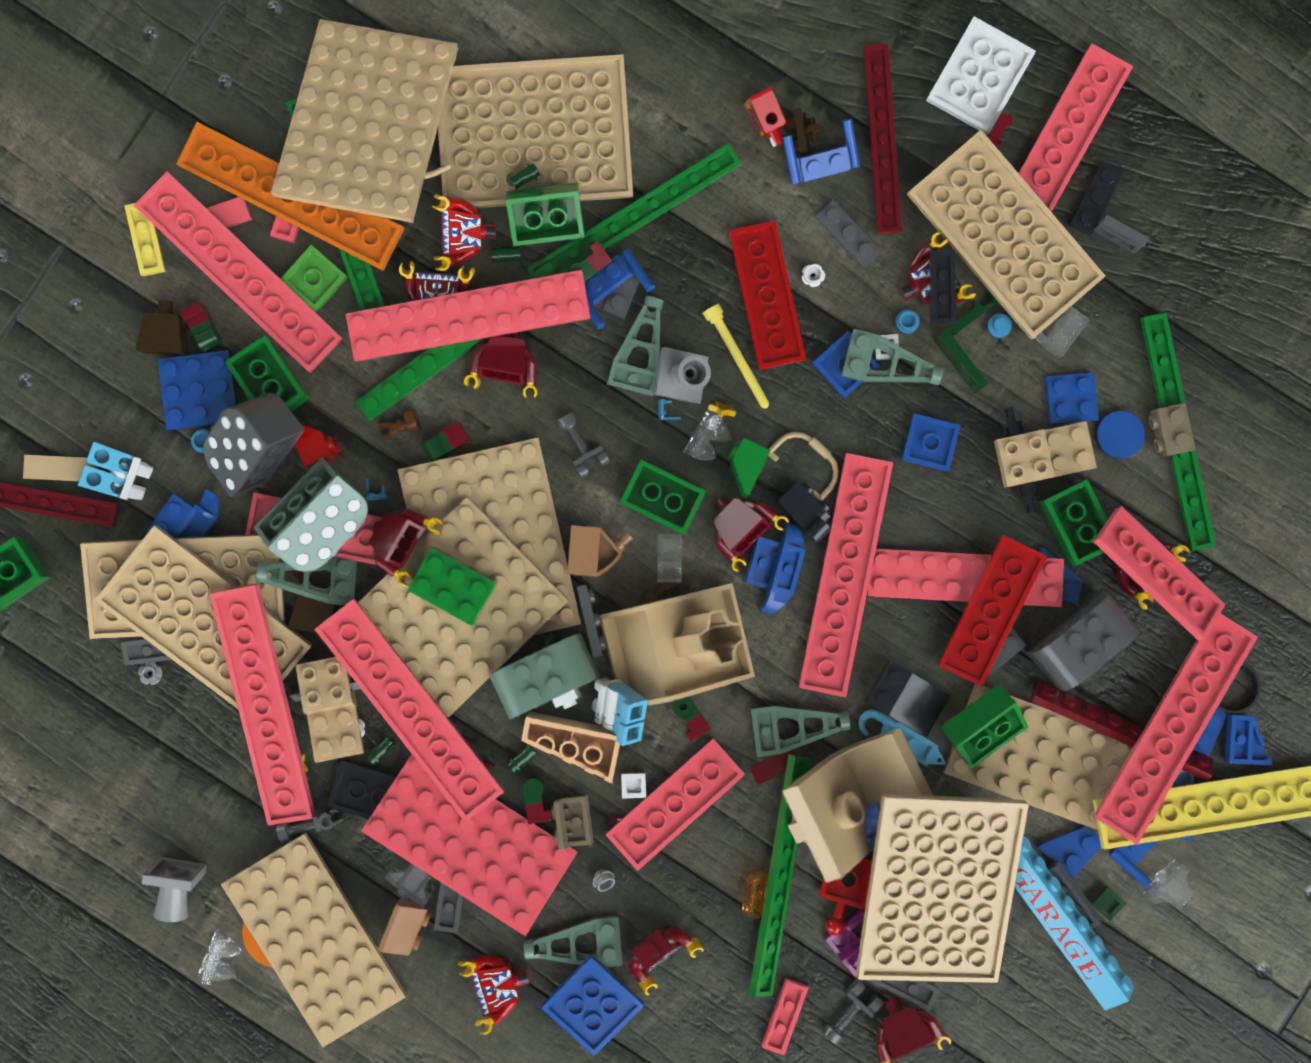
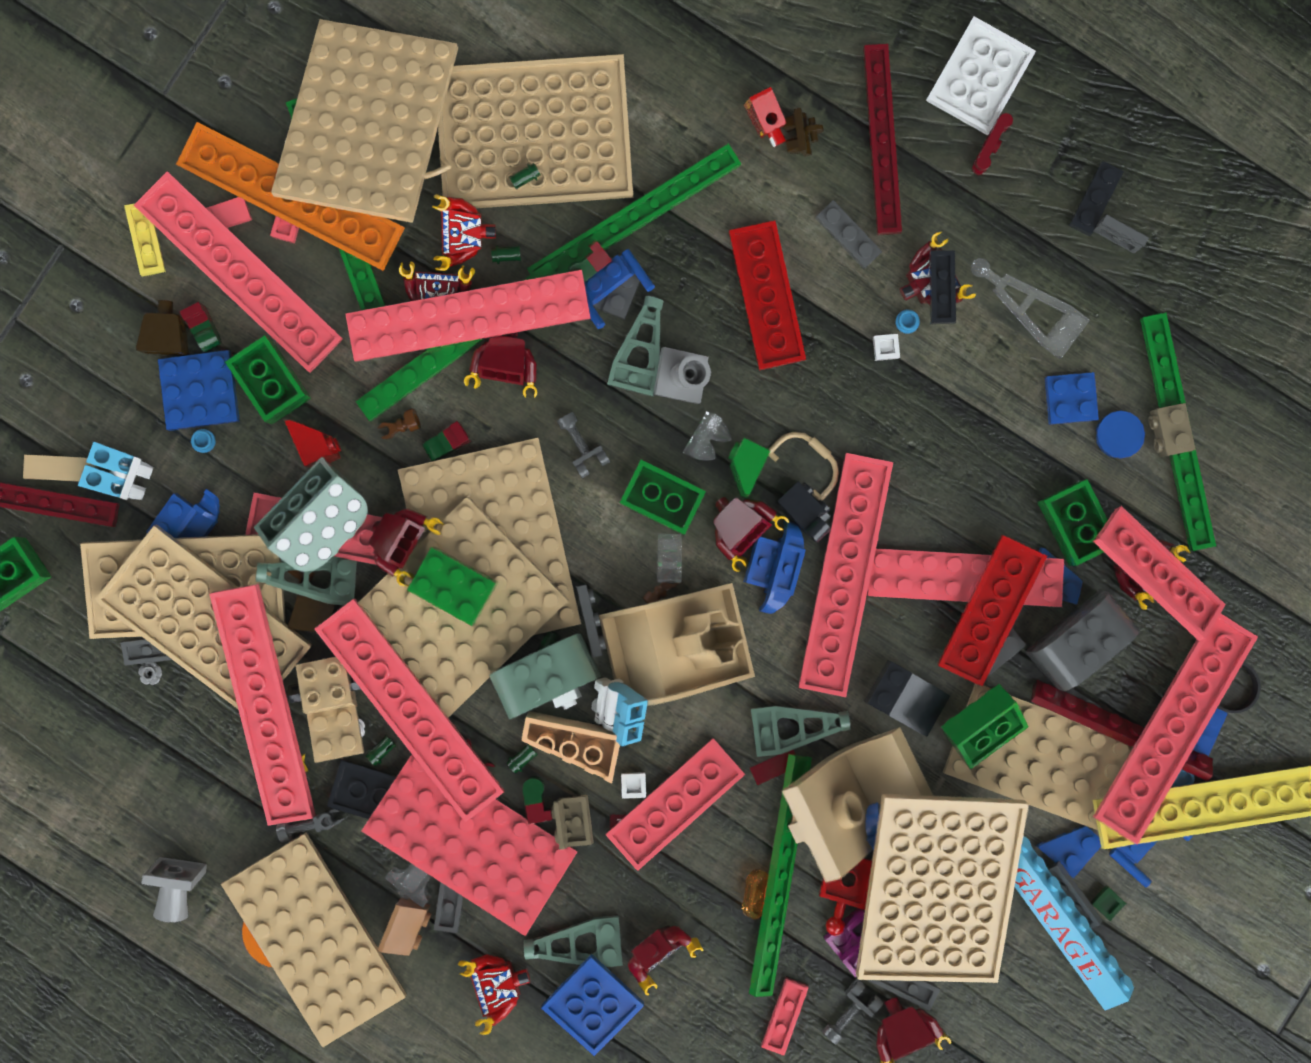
clear tile [198,929,241,986] -> none
dark grey brick [204,393,305,498] -> none
bright green plate [281,245,348,313] -> none
dark azure piece [366,479,388,501] -> none
green brick [505,182,585,246] -> none
medium nougat piece [567,525,633,577] -> none
light grey plate [592,869,615,892] -> none
dark azure piece [658,399,681,420] -> none
leg [673,697,711,742] -> none
light yellow piece [703,304,769,409] -> none
yellow piece [708,401,736,418] -> none
plate [782,118,860,184] -> none
white plate [802,264,825,287] -> none
blue plate [812,331,880,399] -> none
sand green plate [841,329,944,385] -> none
medium azure plate [858,709,946,767] -> none
blue plate [901,413,961,472] -> none
tan plate [907,130,1105,339] -> none
dark green hinge [934,290,997,393] -> none
dark azure plate [987,314,1012,338] -> none
tan piece [994,407,1097,514] -> none
coral plate [1018,43,1133,212] -> none
clear brick [1142,859,1195,910] -> none
blue wing [1224,714,1272,765] -> none

